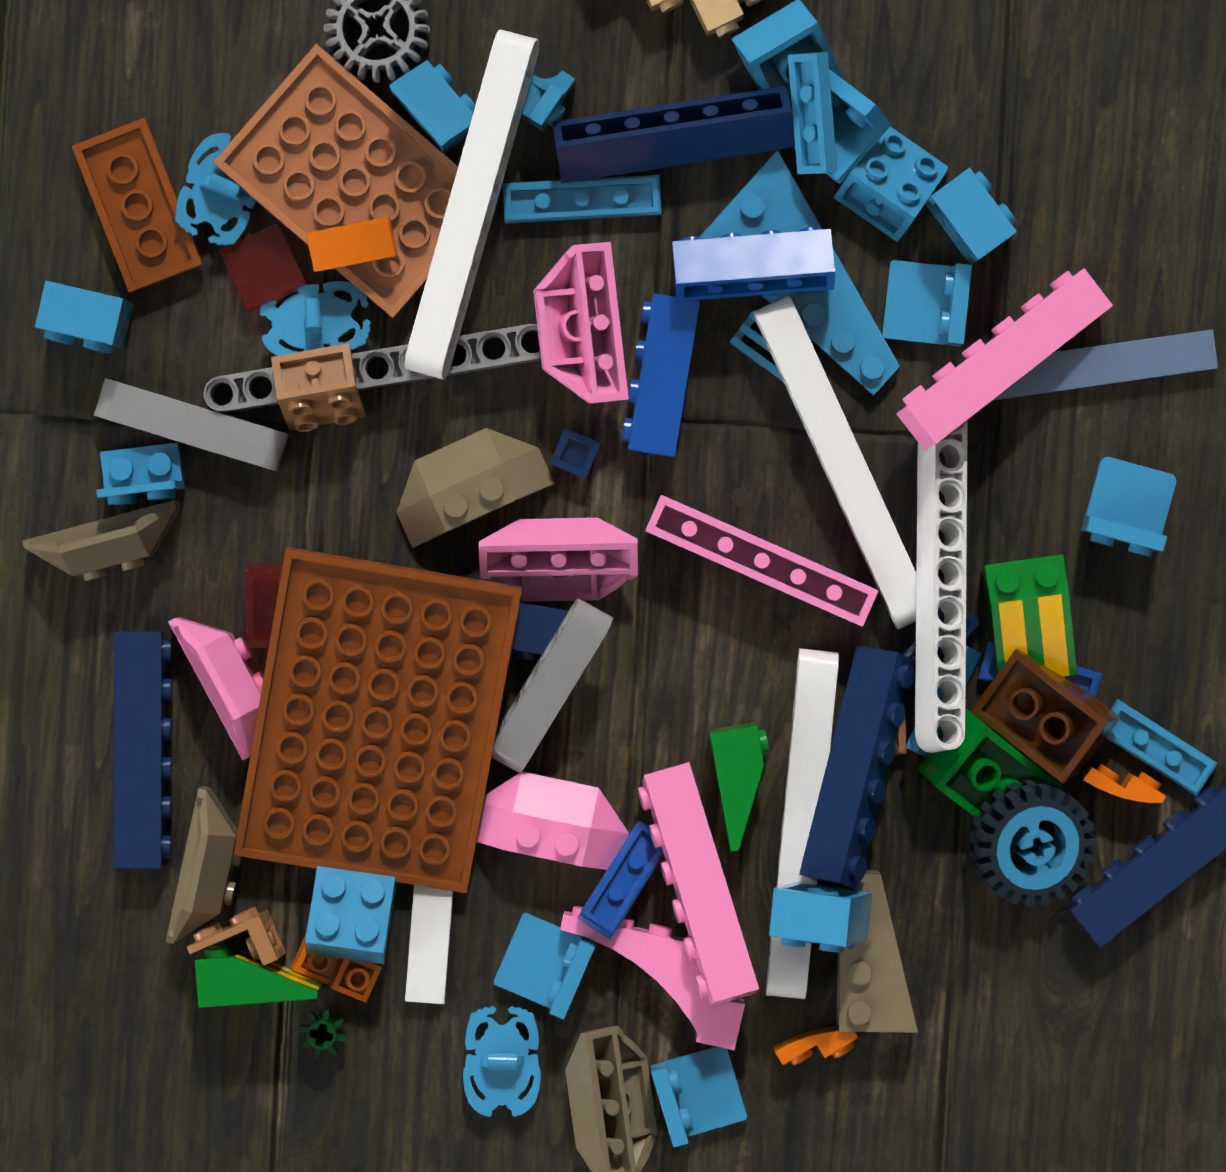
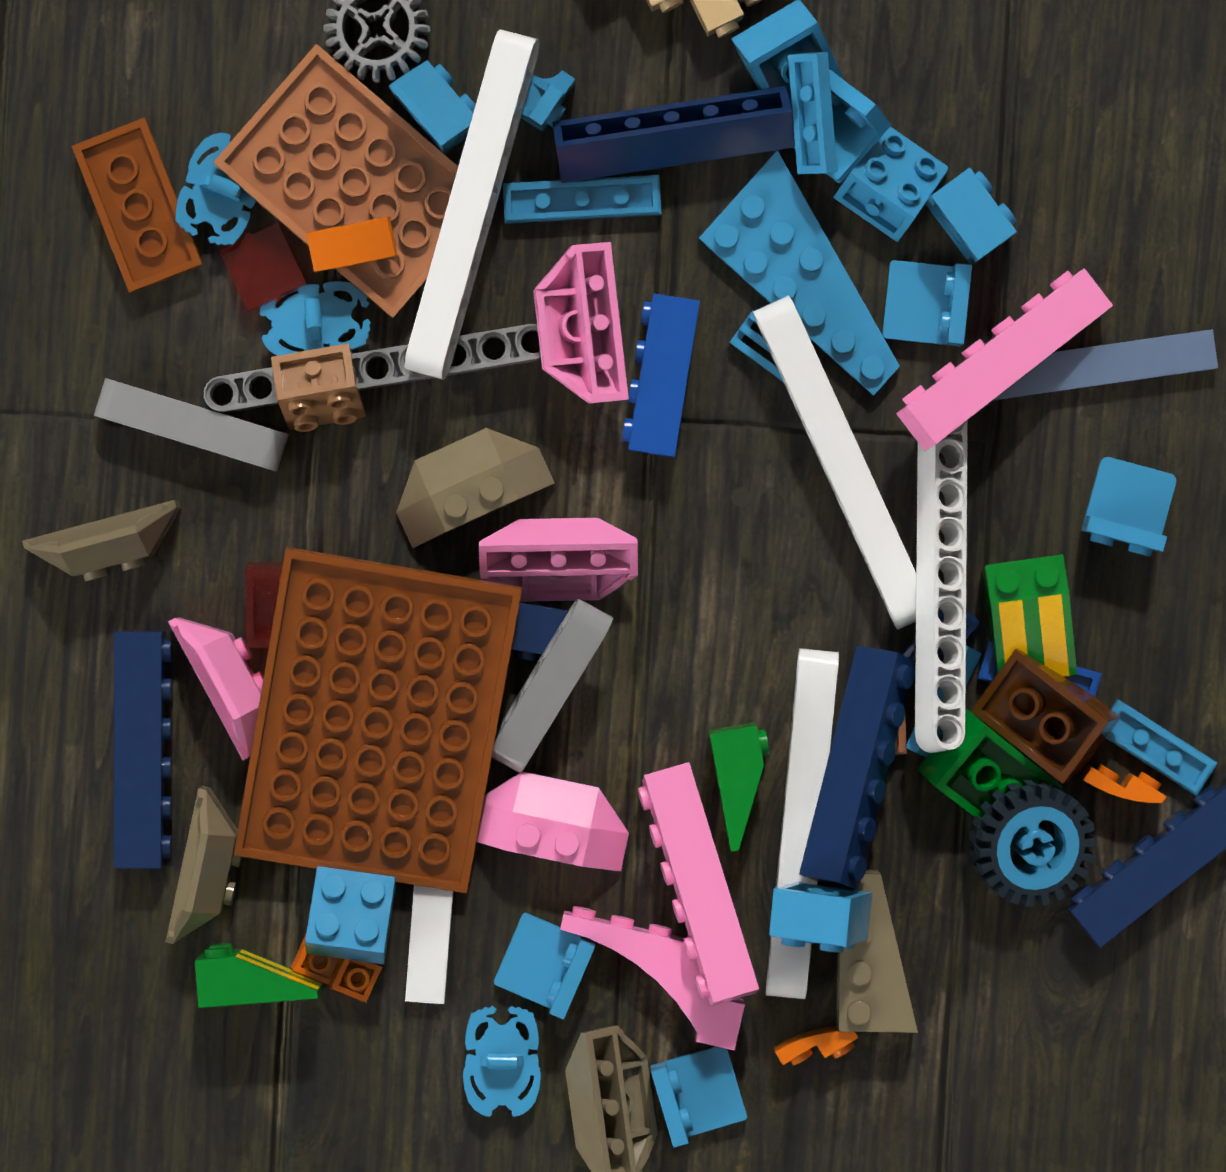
dark azure brick [35,280,134,354] -> none
dark azure bracket [96,442,185,505] -> none
medium nougat bracket [187,907,286,966] -> none
dark green gear [298,1008,347,1058] -> none
dark blue plate [550,428,601,479] -> none
blue tile [577,820,664,940] -> none
bright pink brick [645,495,879,627] -> none
brick [672,227,835,302] -> none

